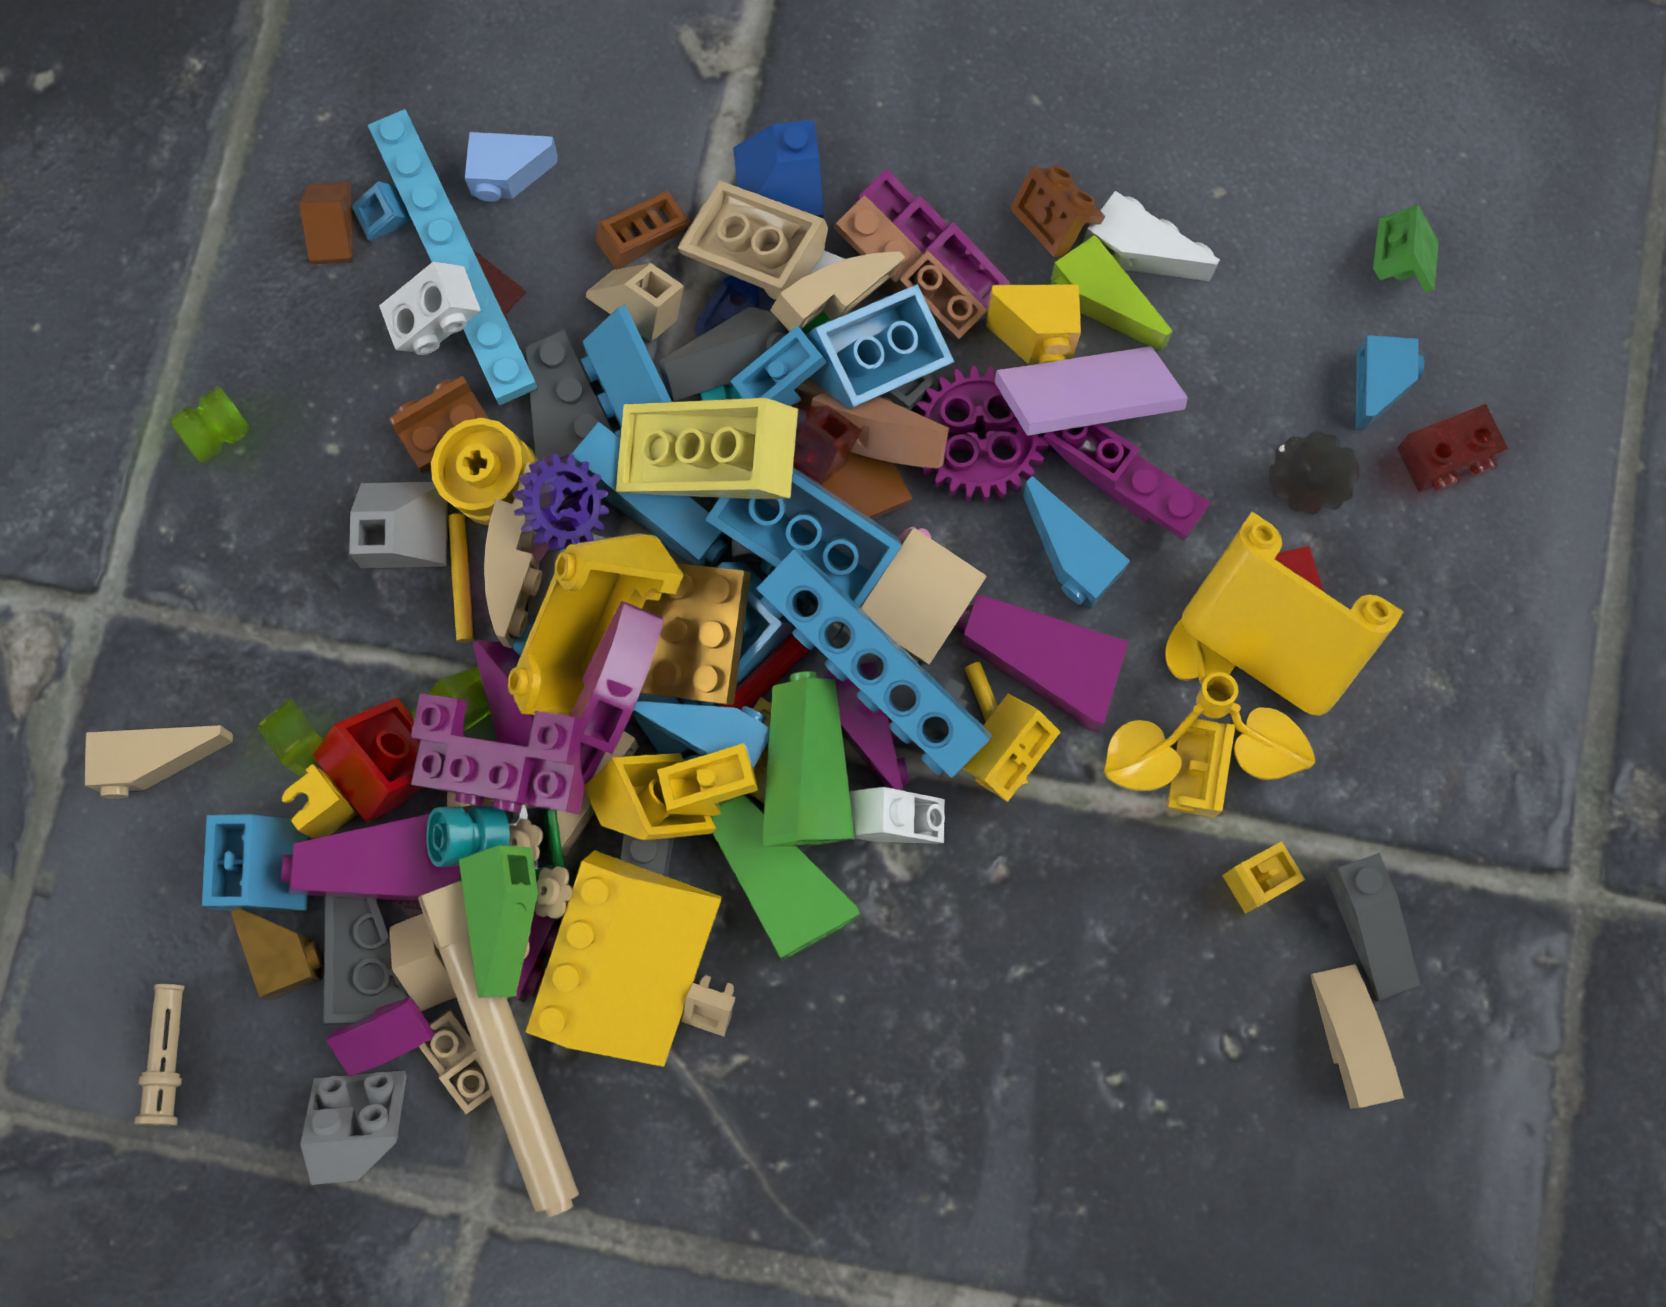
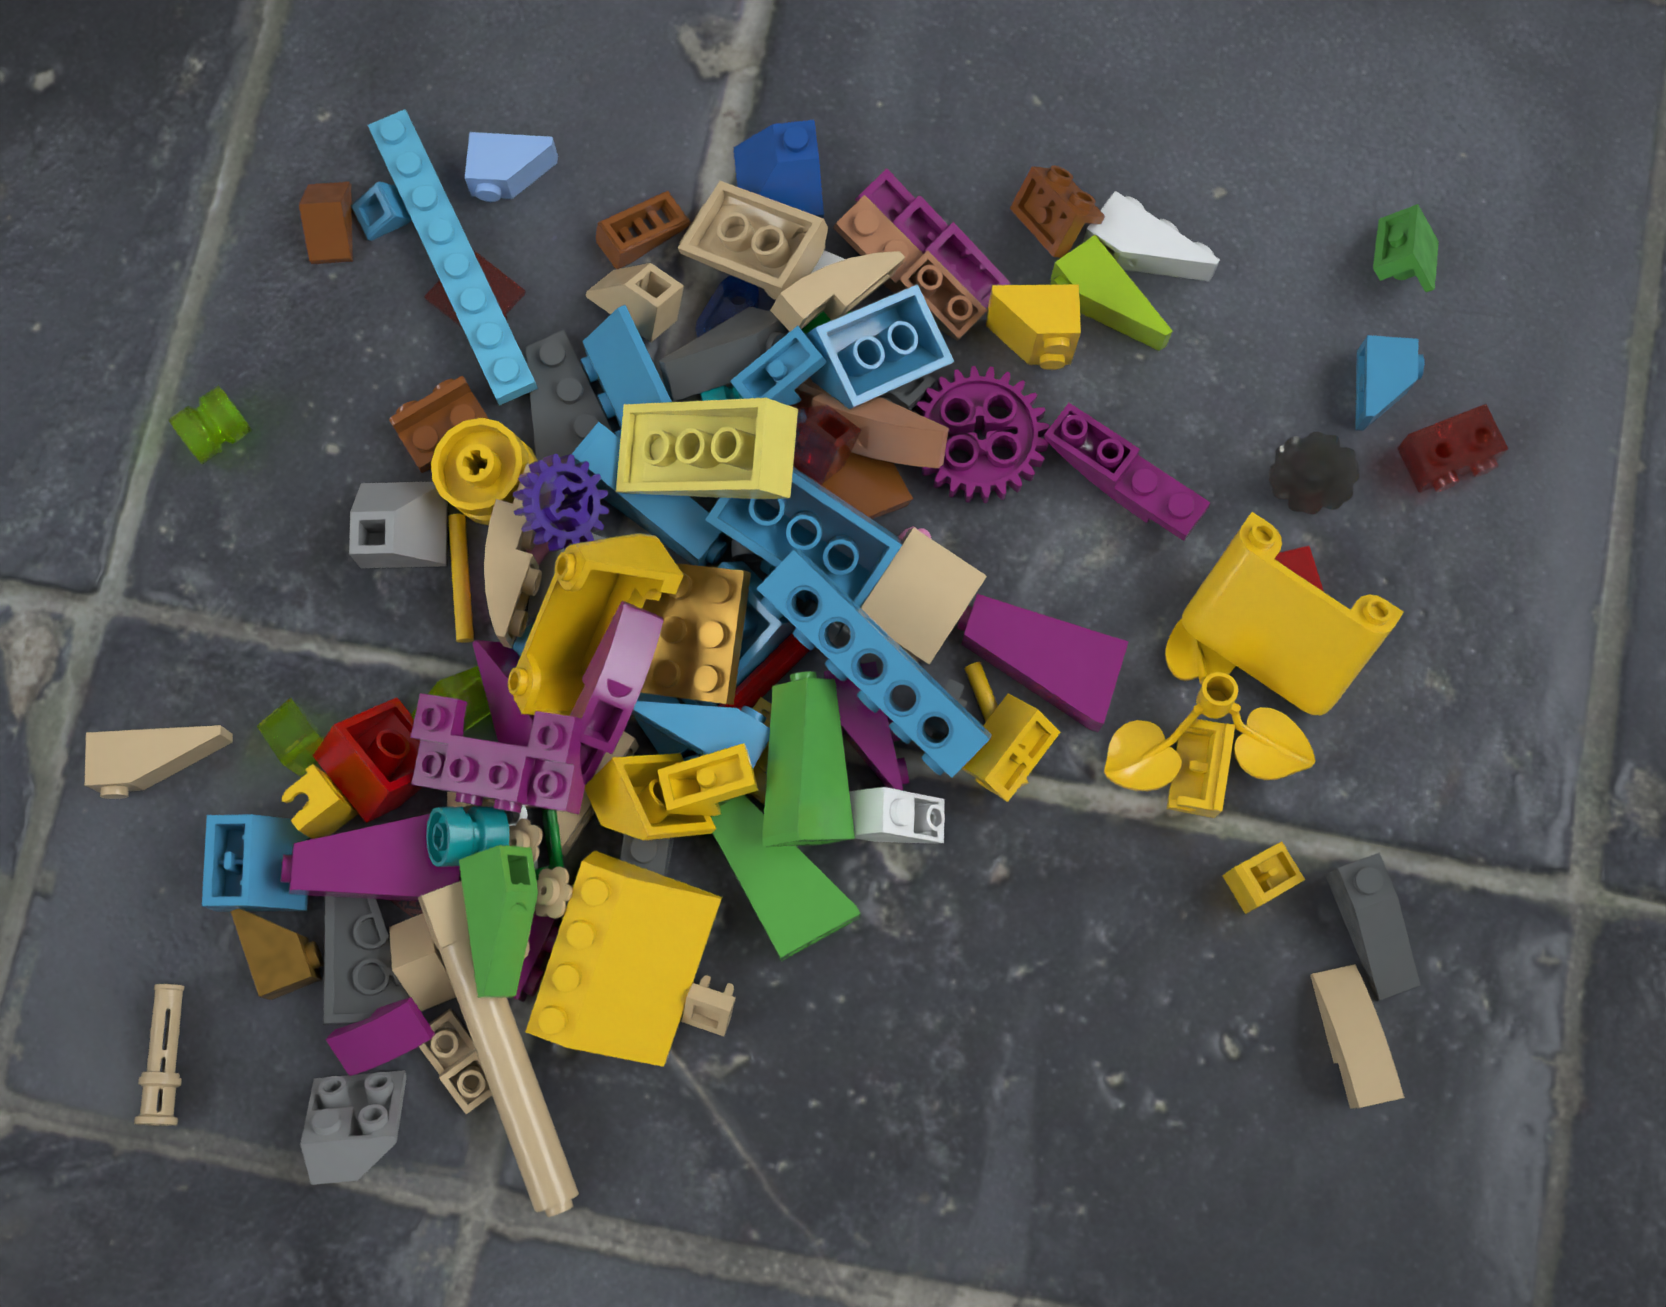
white brick [379,261,481,355] -> none
lavender tile [995,346,1188,436] -> none
dark azure slope [1022,476,1130,609] -> none

